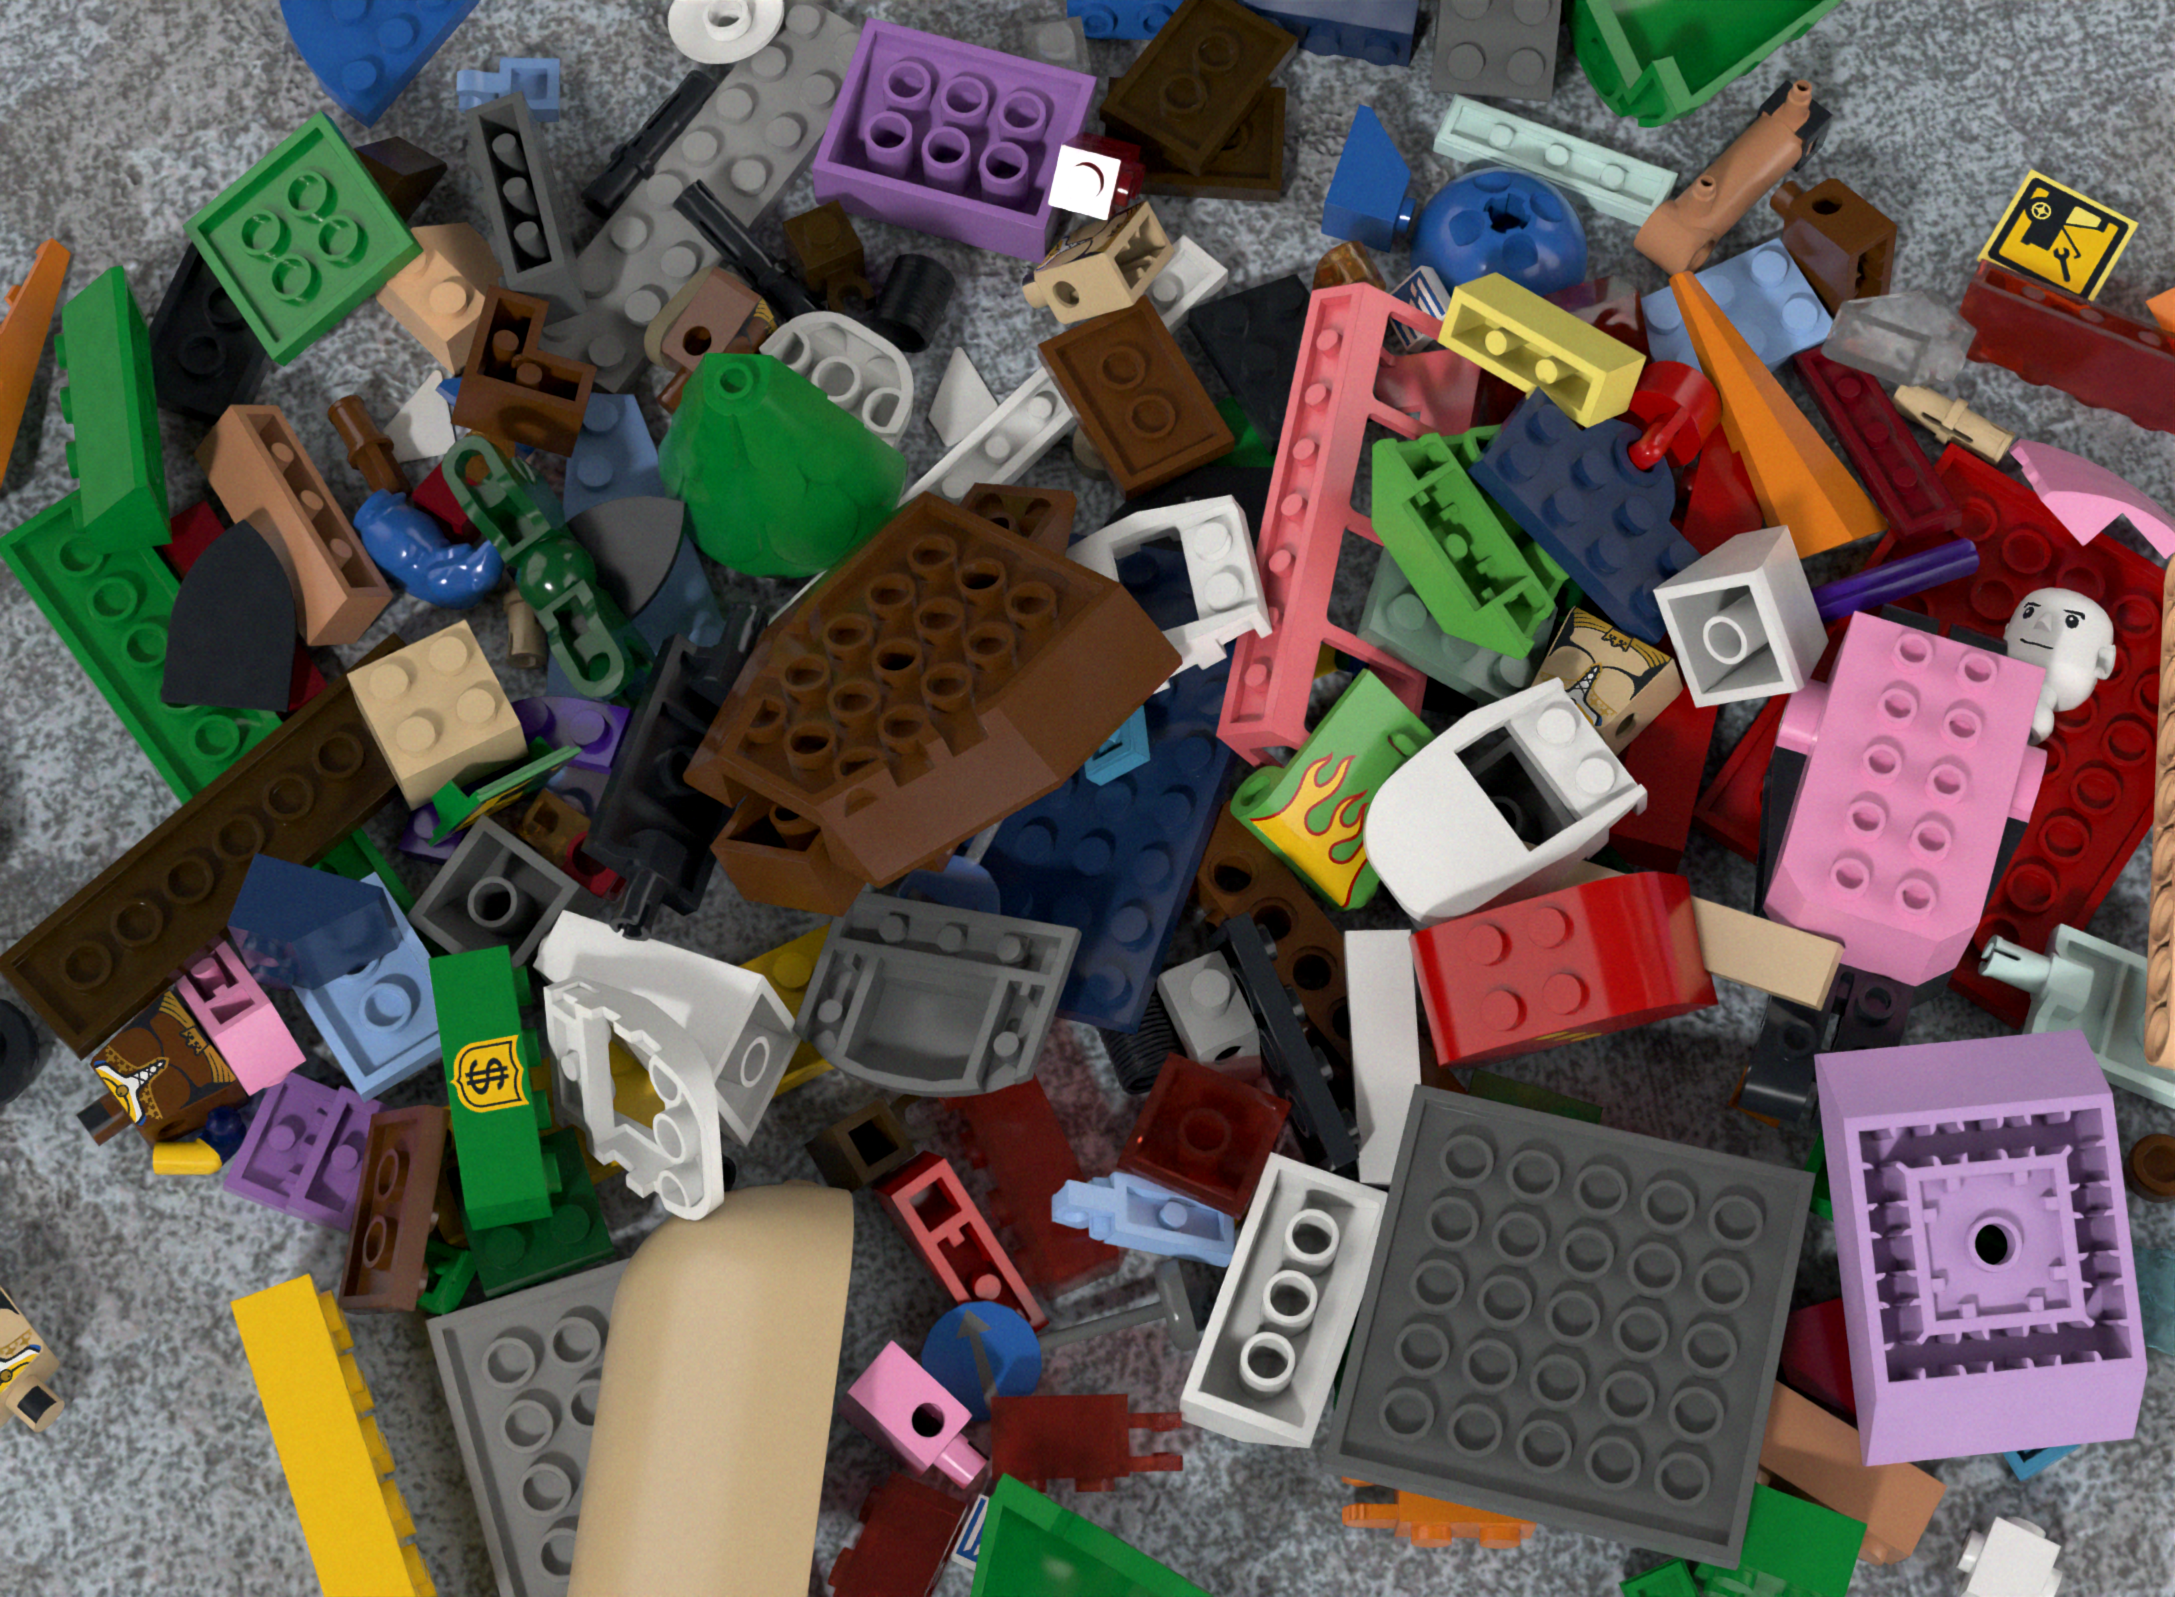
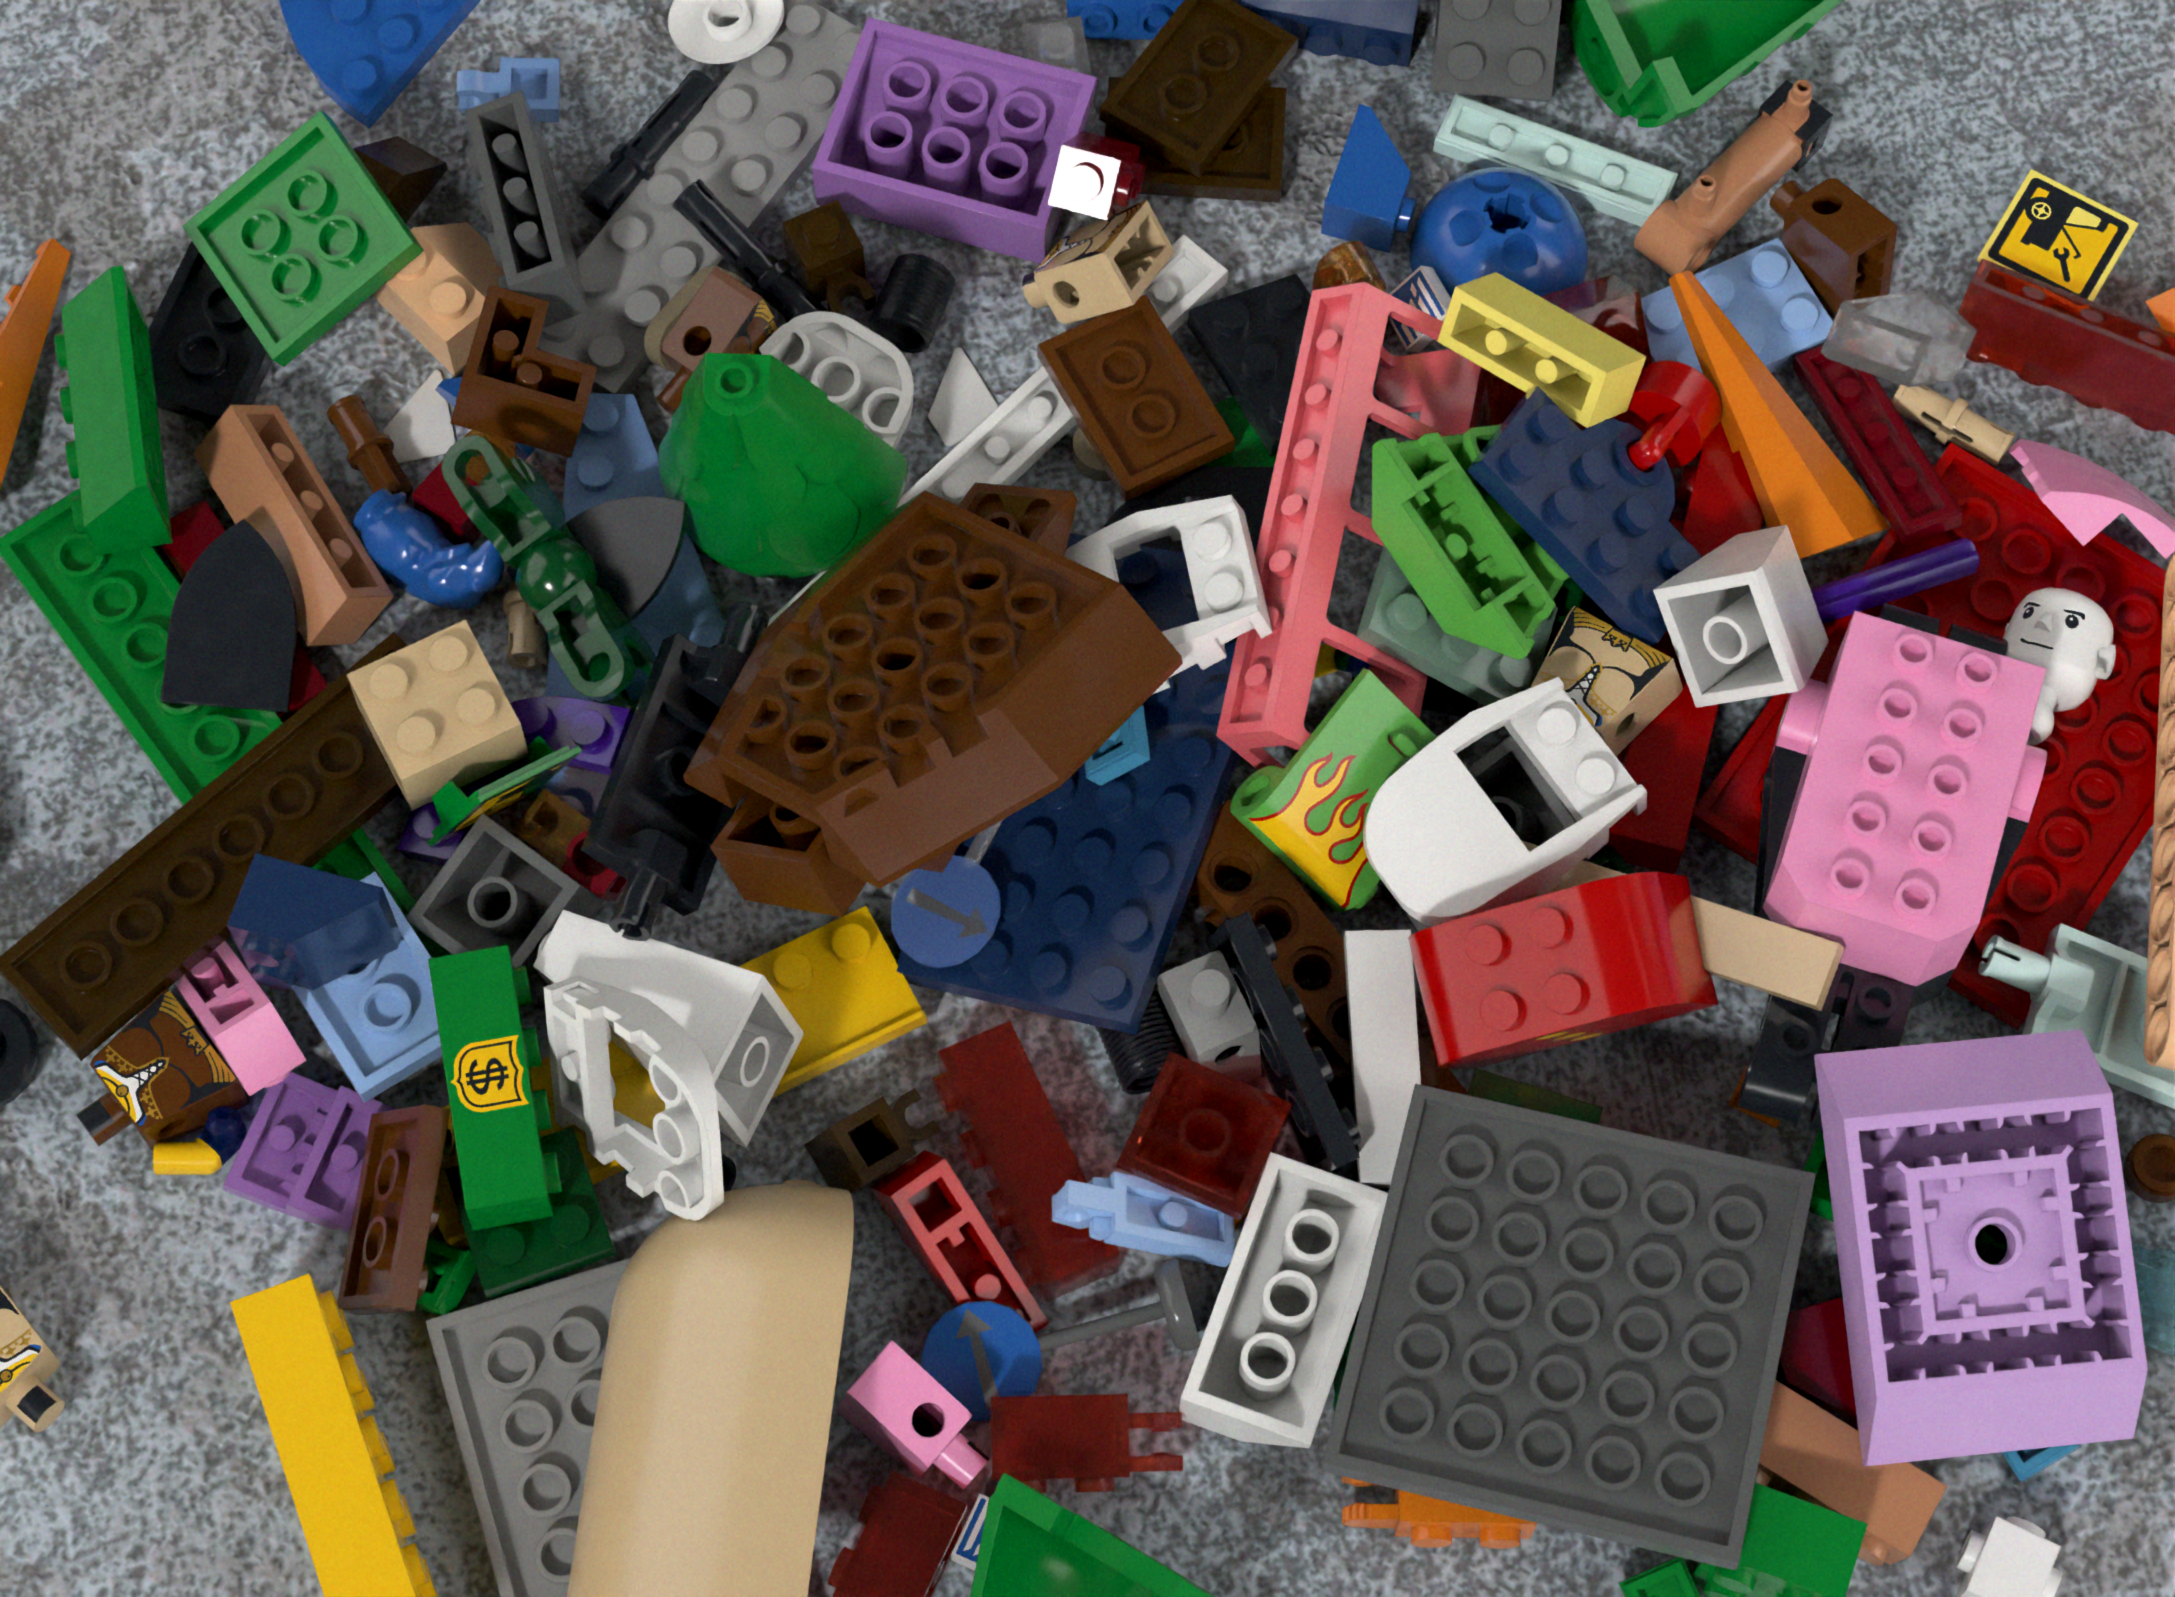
dark grey slope [793,891,1082,1097] -> none

